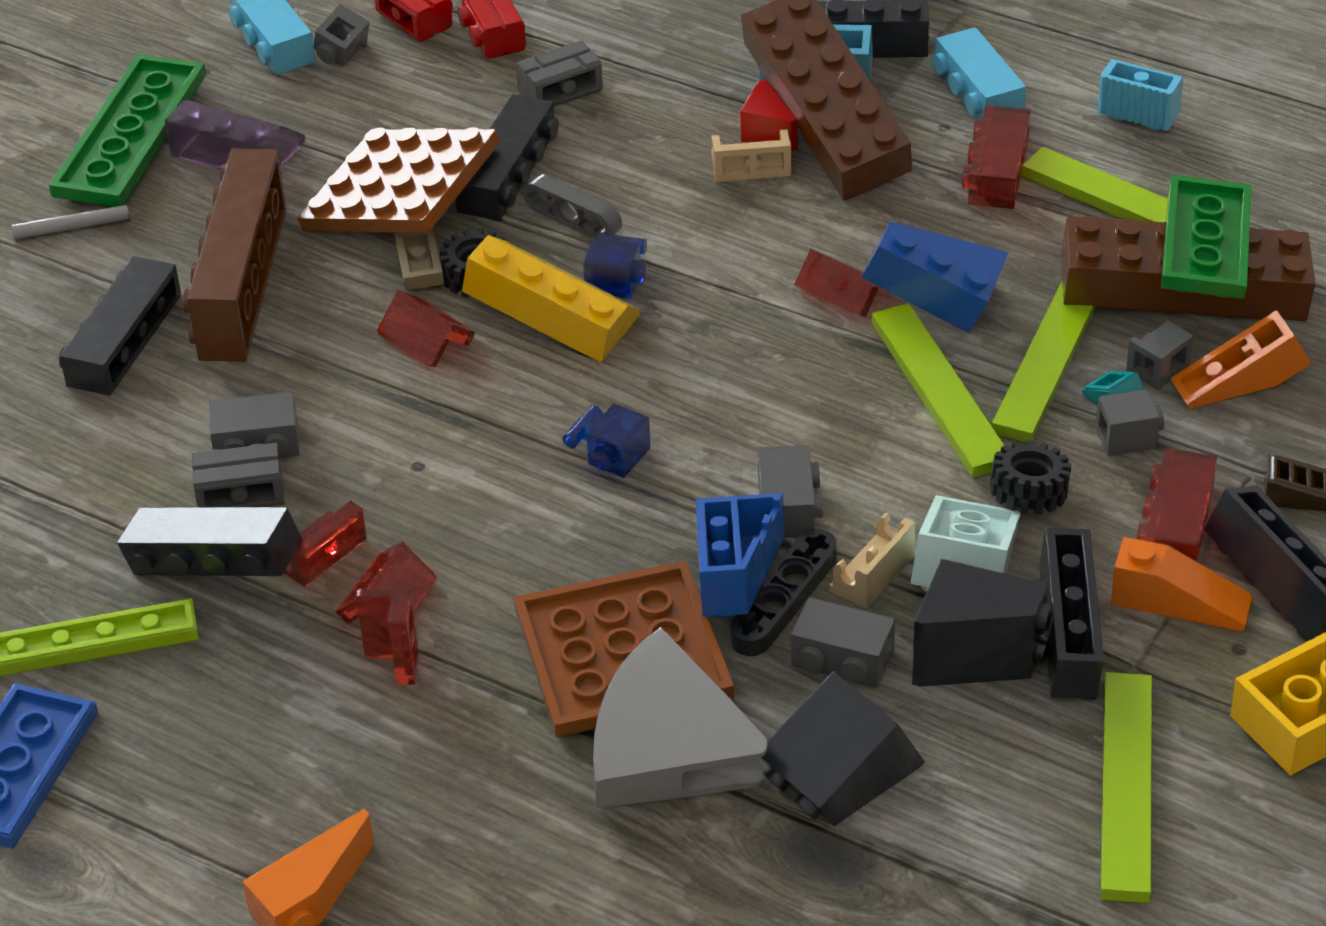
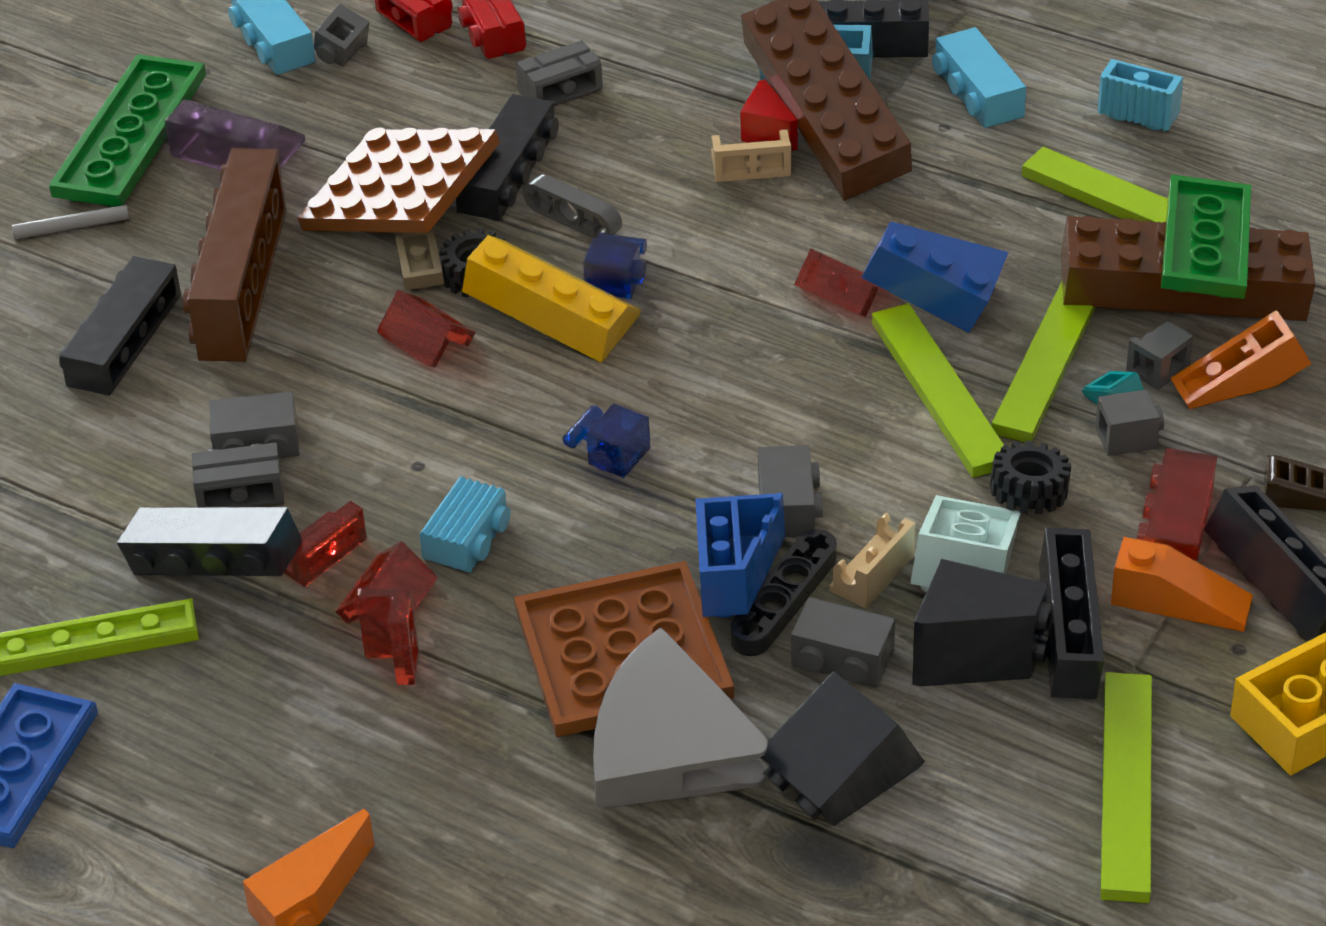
clear red brick [962,105,1031,209] -> none
none -> medium azure brick [419,476,510,573]

